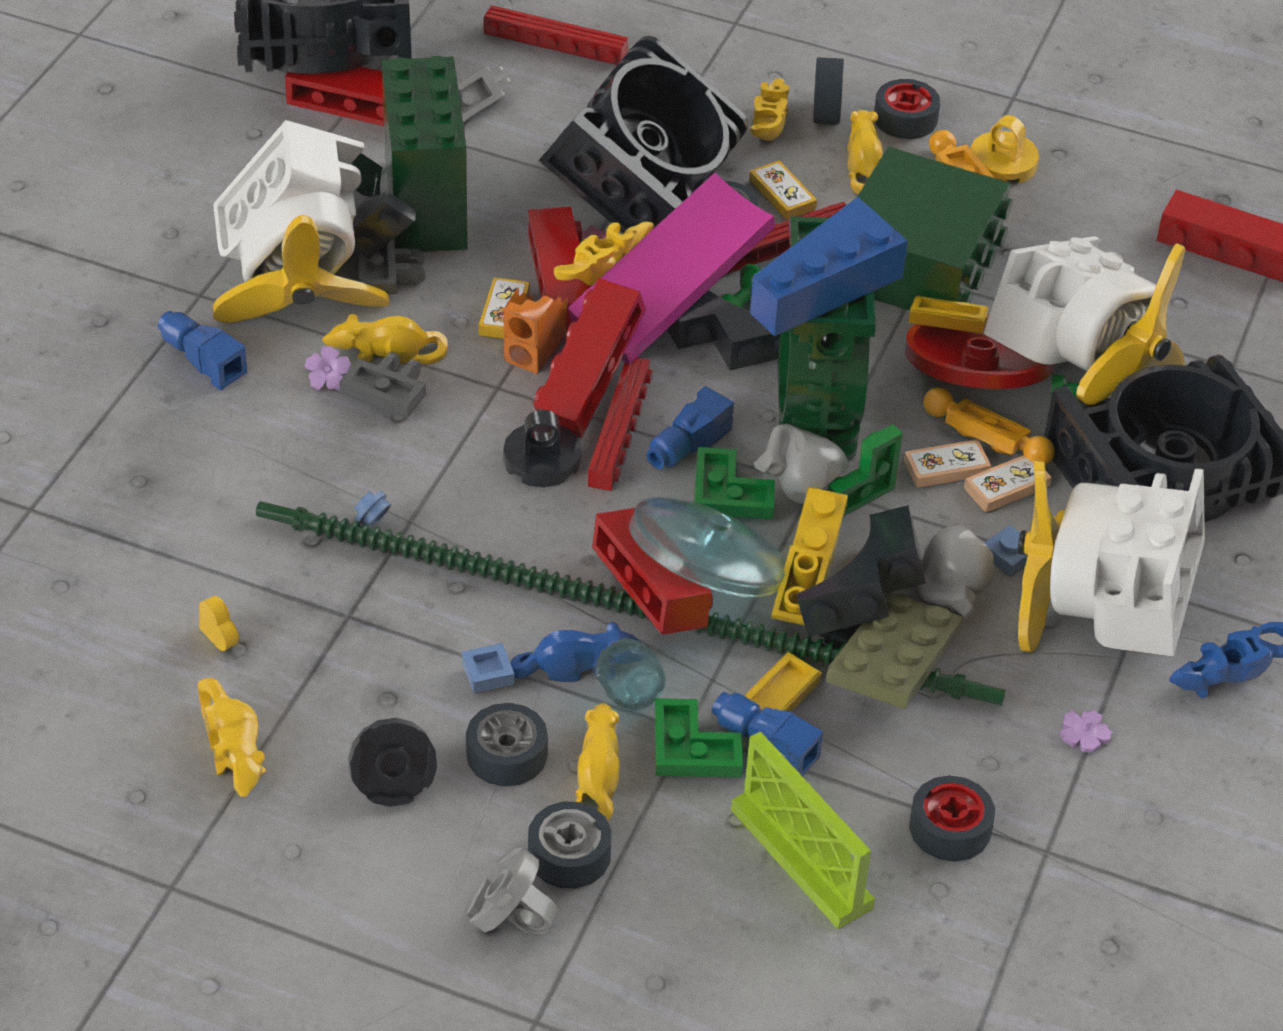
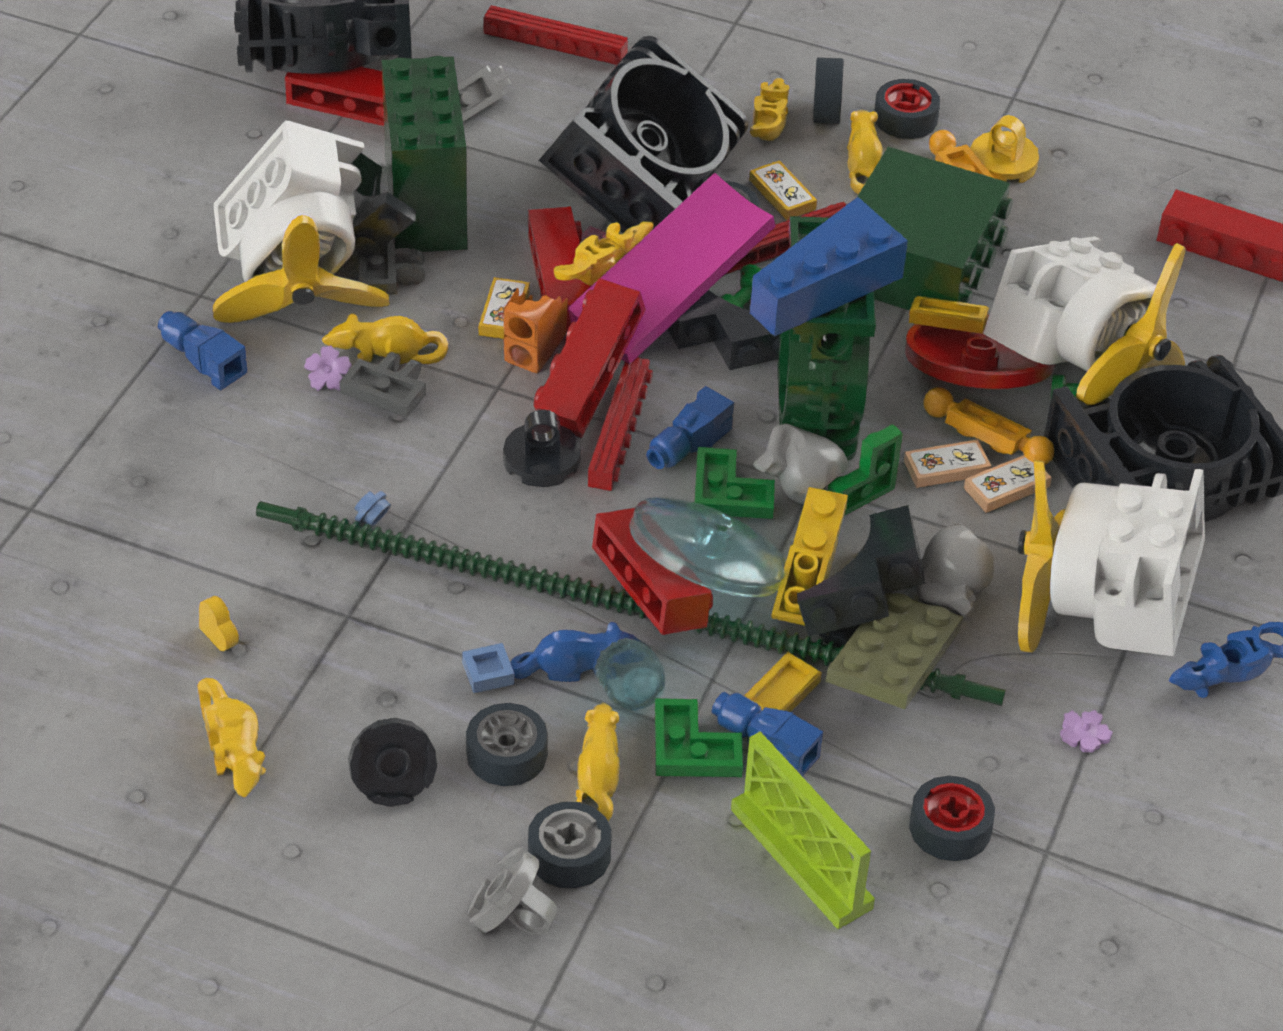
medium blue plate [984,525,1028,577] -> none

